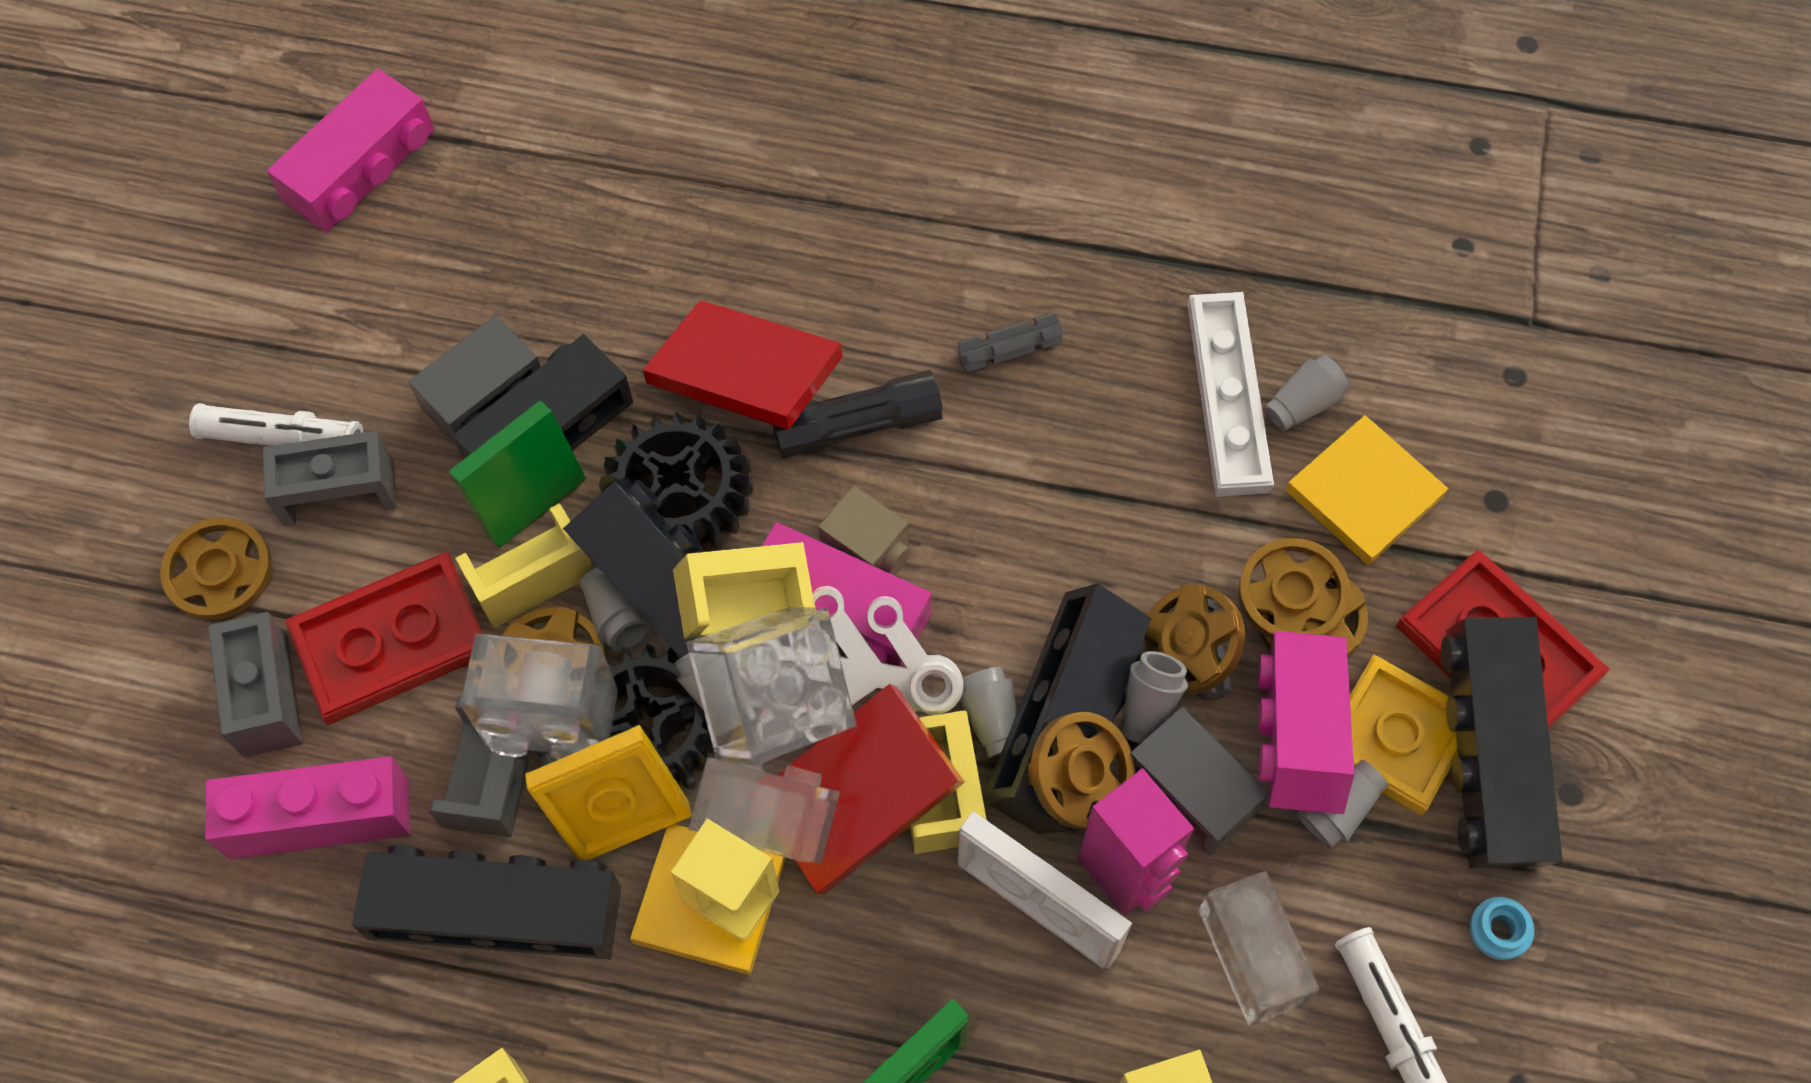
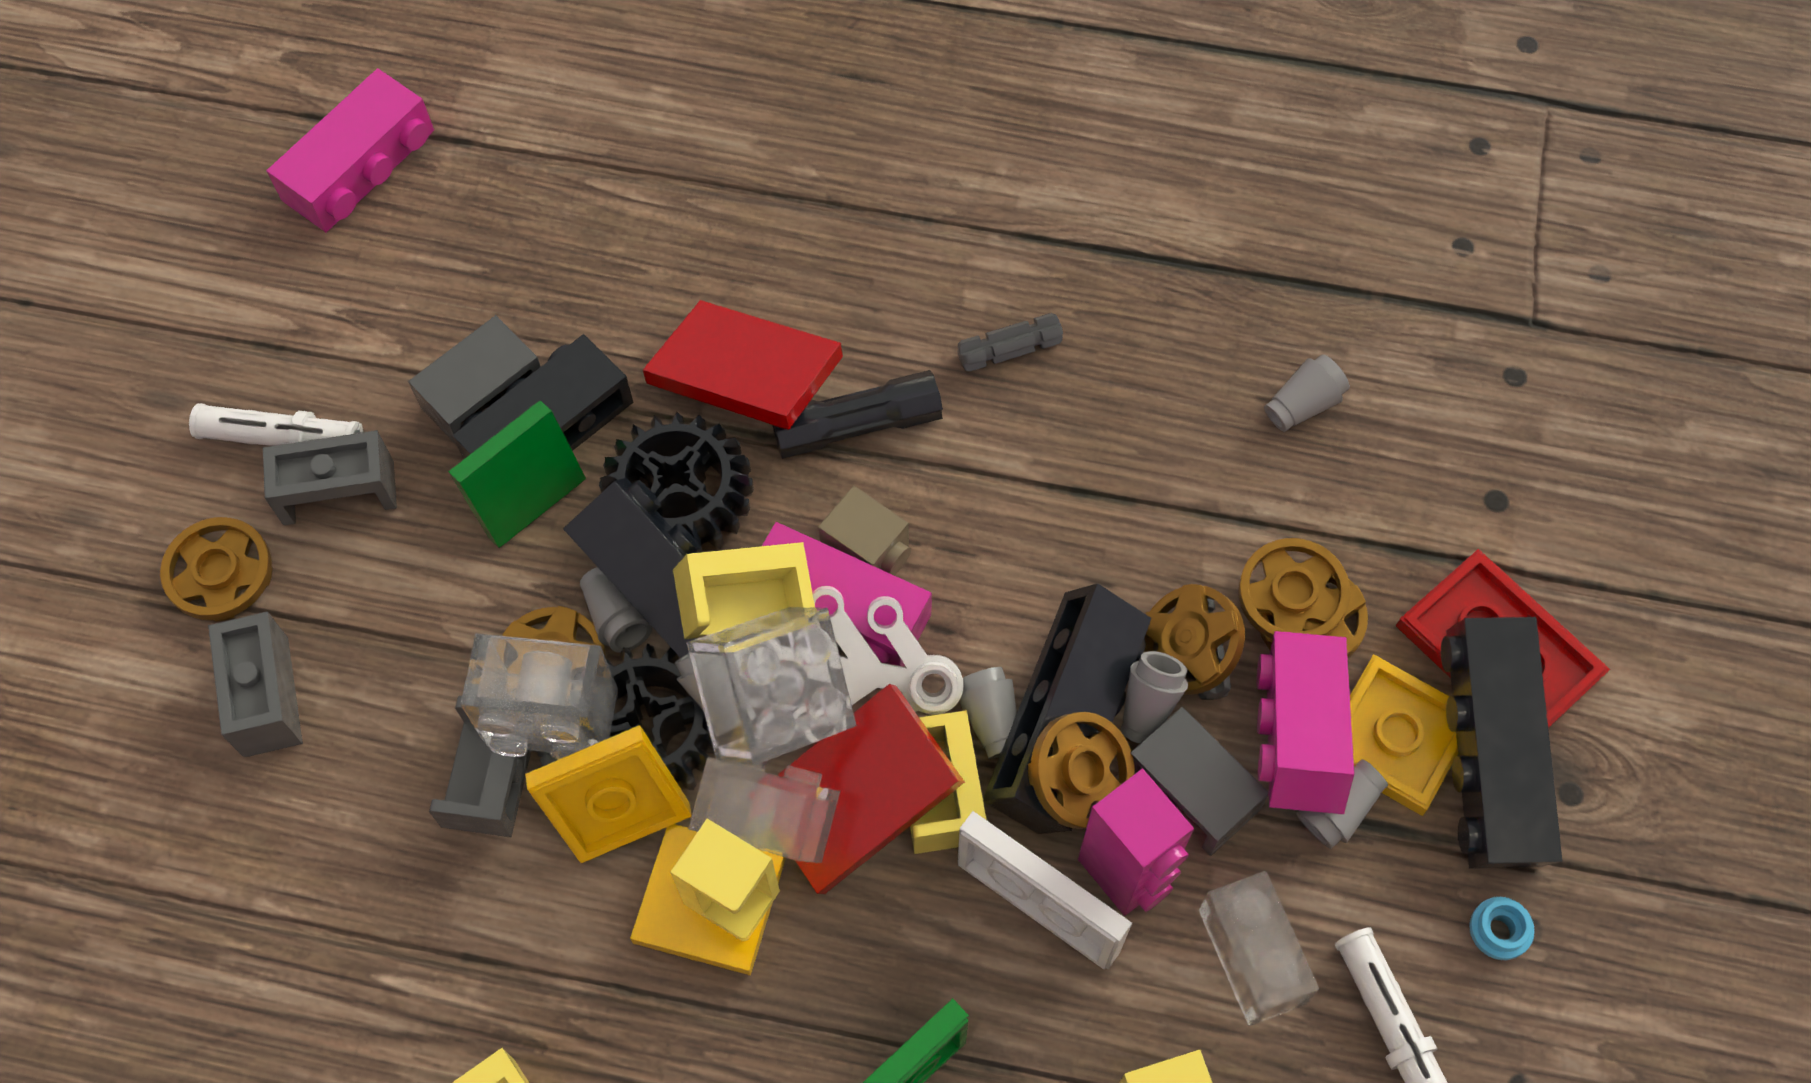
dark pink brick [205,756,411,859] -> none
red tile [284,551,492,726] -> none
black brick [352,845,621,960] -> none
light yellow panel [455,503,594,629] -> none
white tile [1187,292,1274,497] -> none
yellow tile [1285,415,1449,566] -> none

